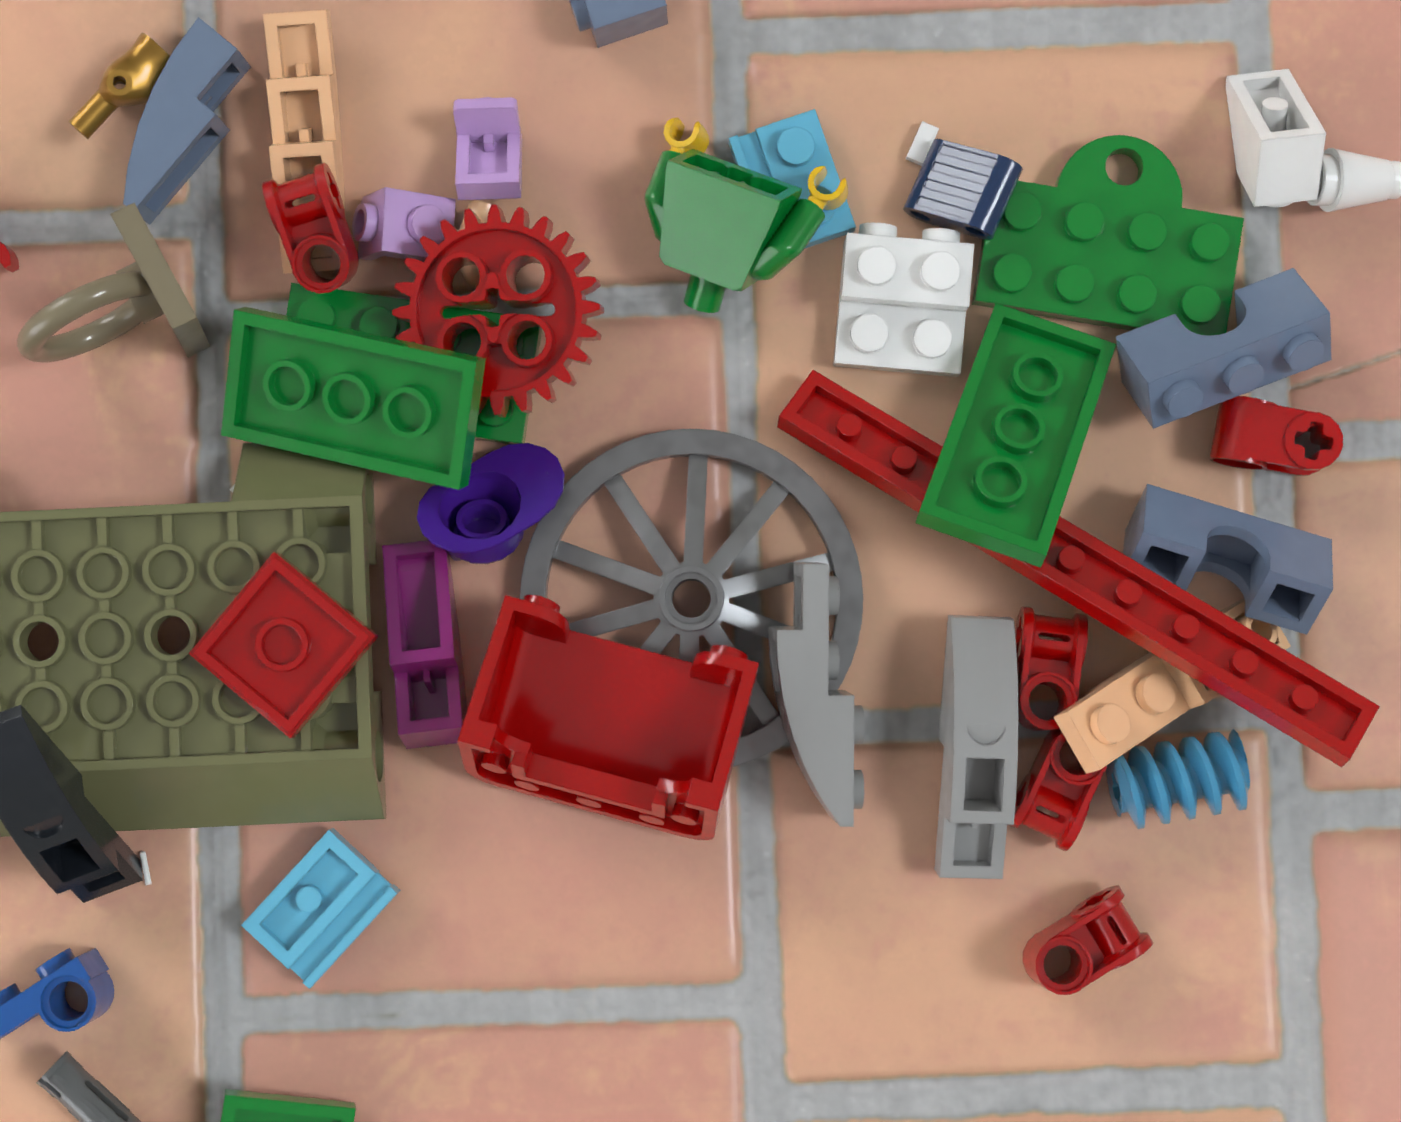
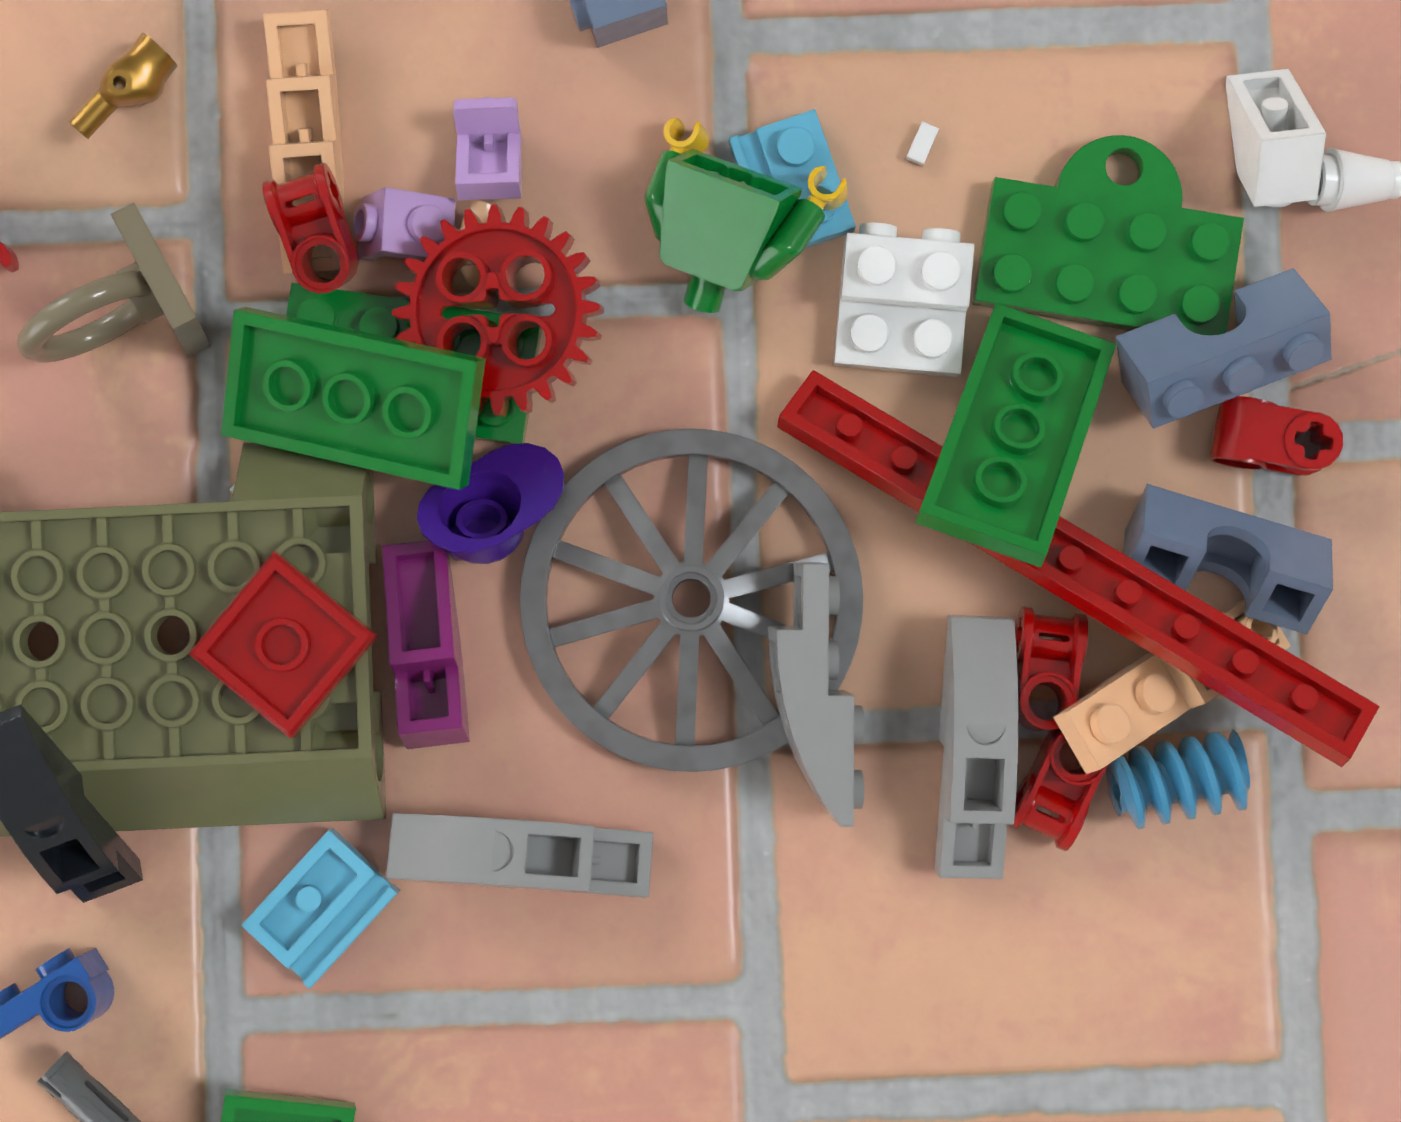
sand blue slope [123,17,251,225] -> none
white piece [139,851,152,885] -> none
red windscreen [457,595,759,840] -> none
piece [903,139,1023,240] -> none
red piece [1023,885,1153,995] -> none
none -> light grey slope [386,813,653,898]

